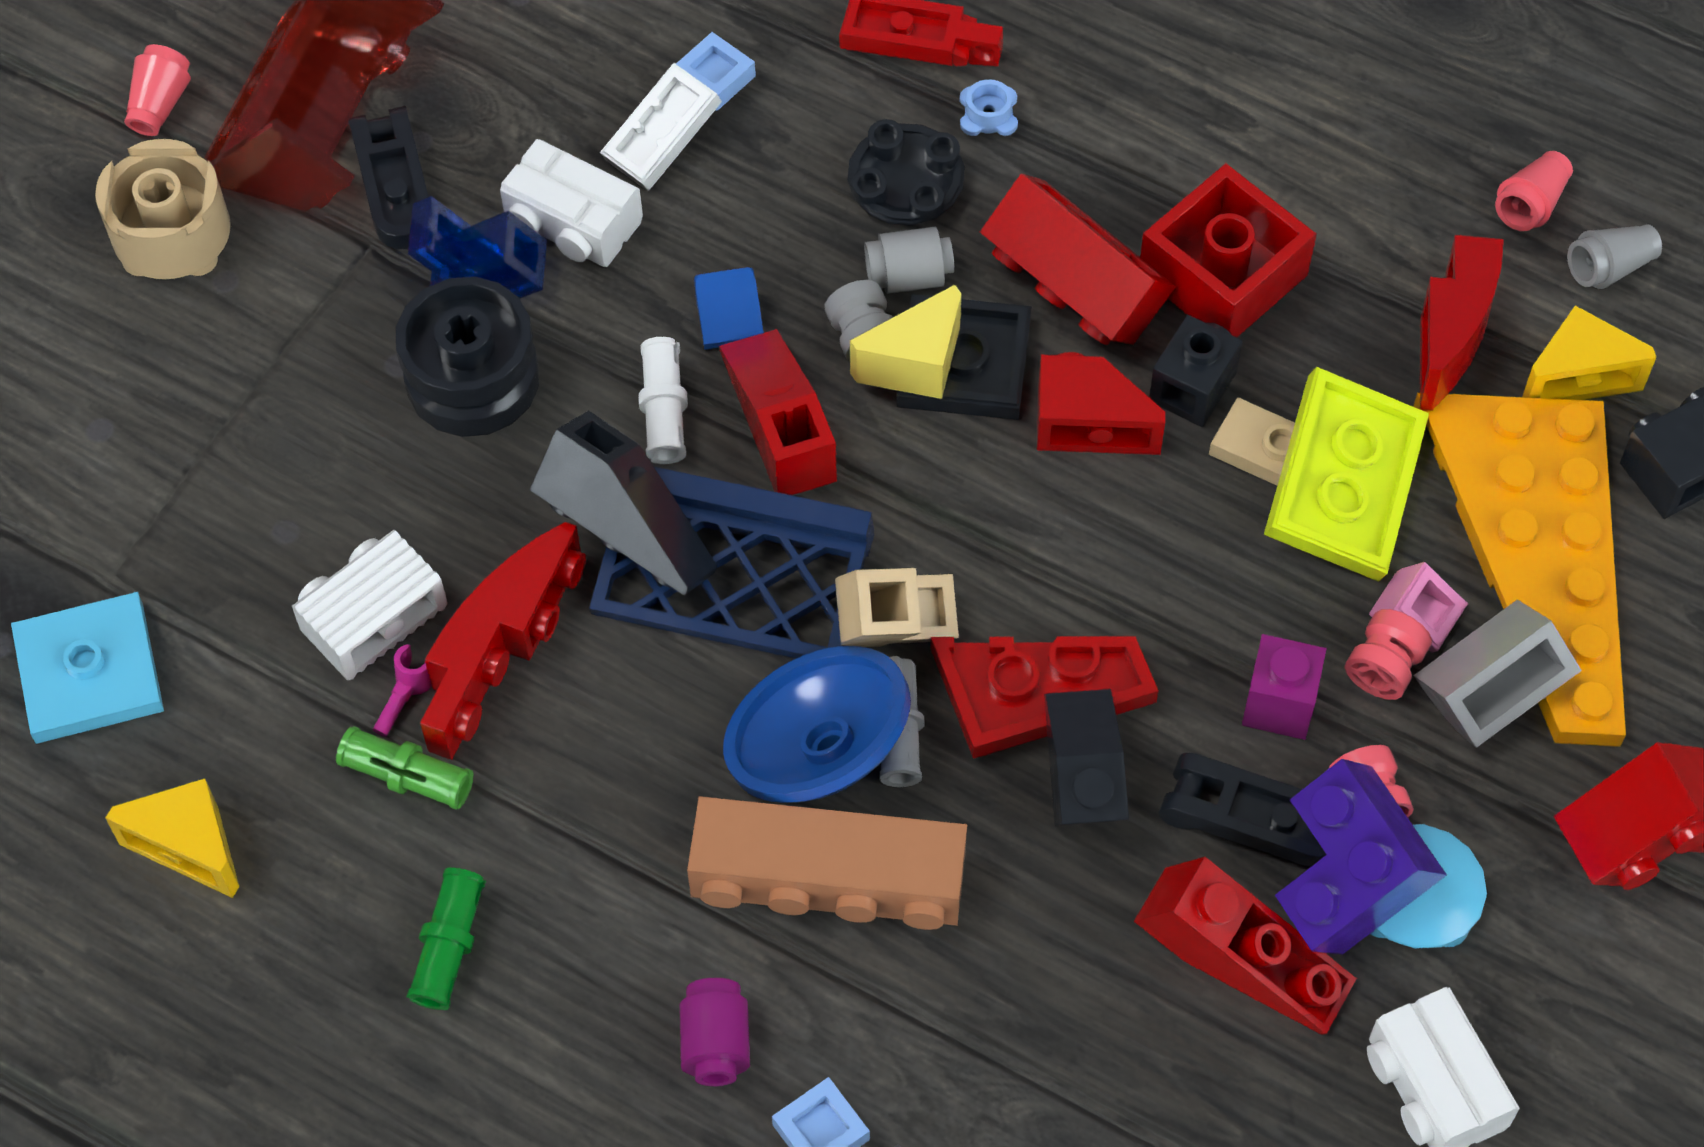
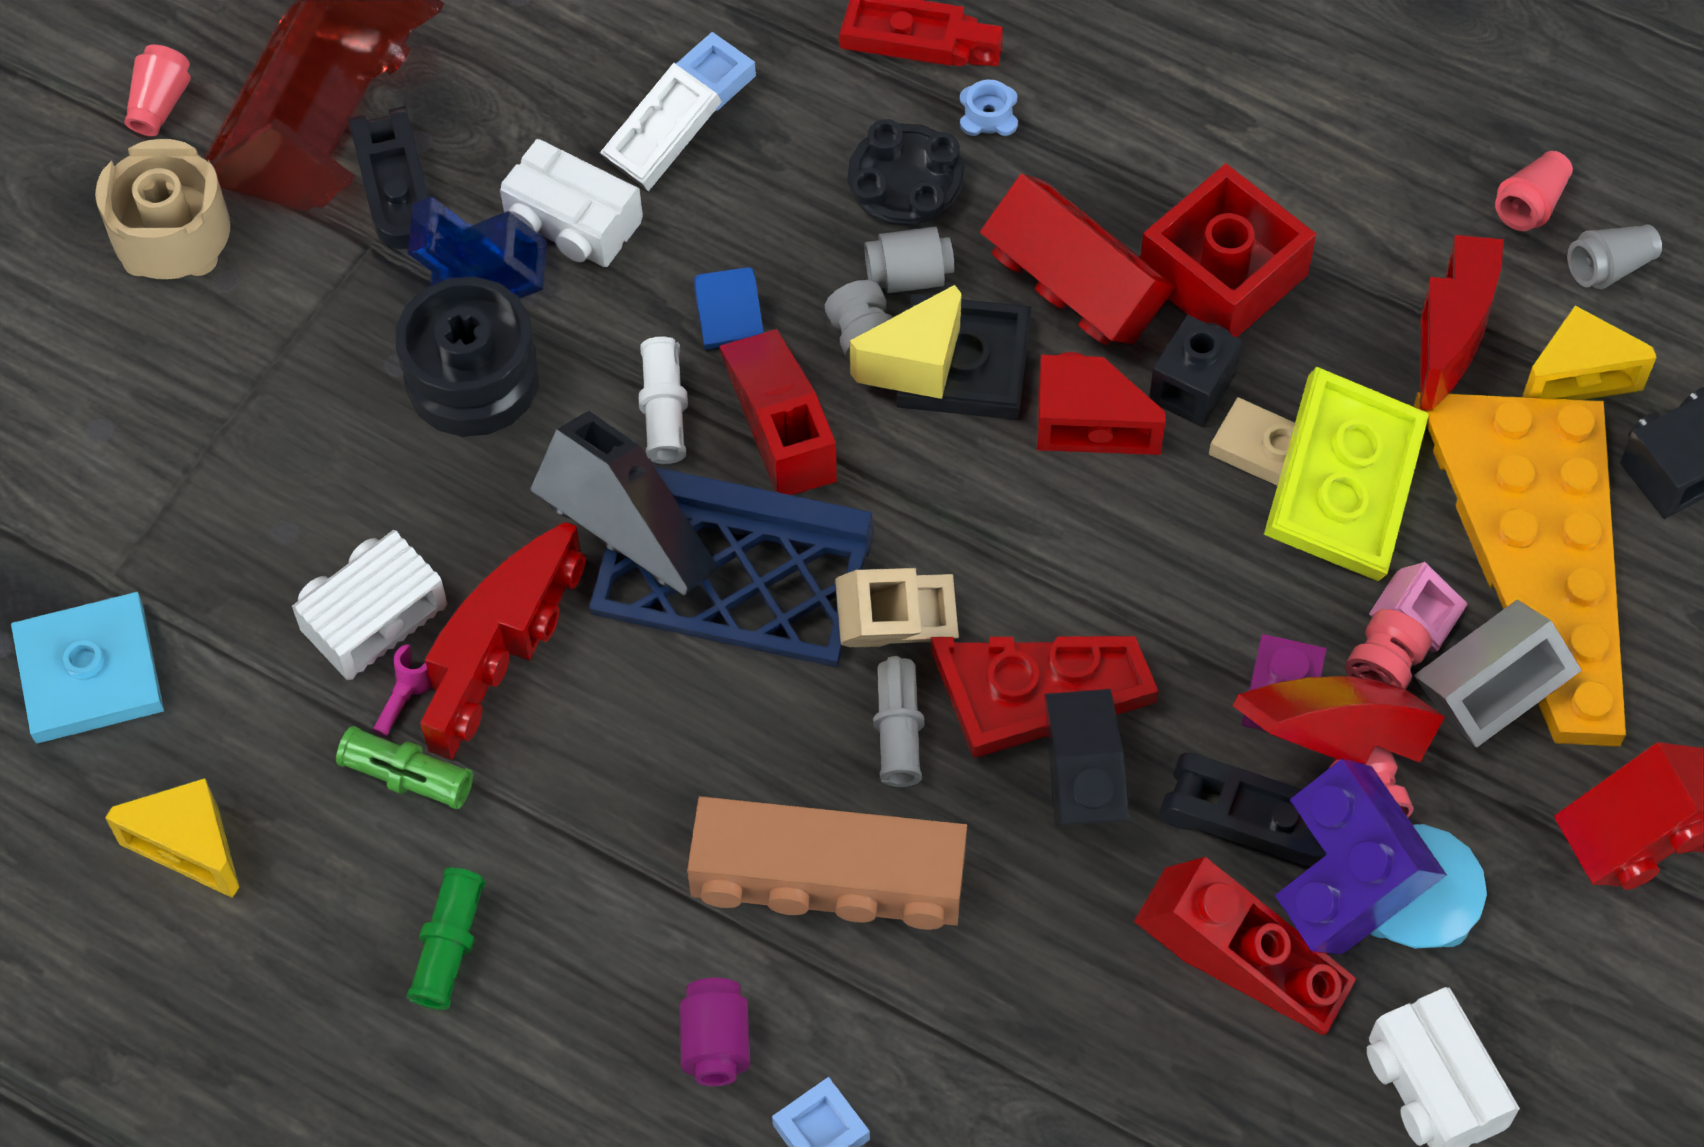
blue dish [723,646,911,803] -> none
none -> red slope [1232,676,1445,764]

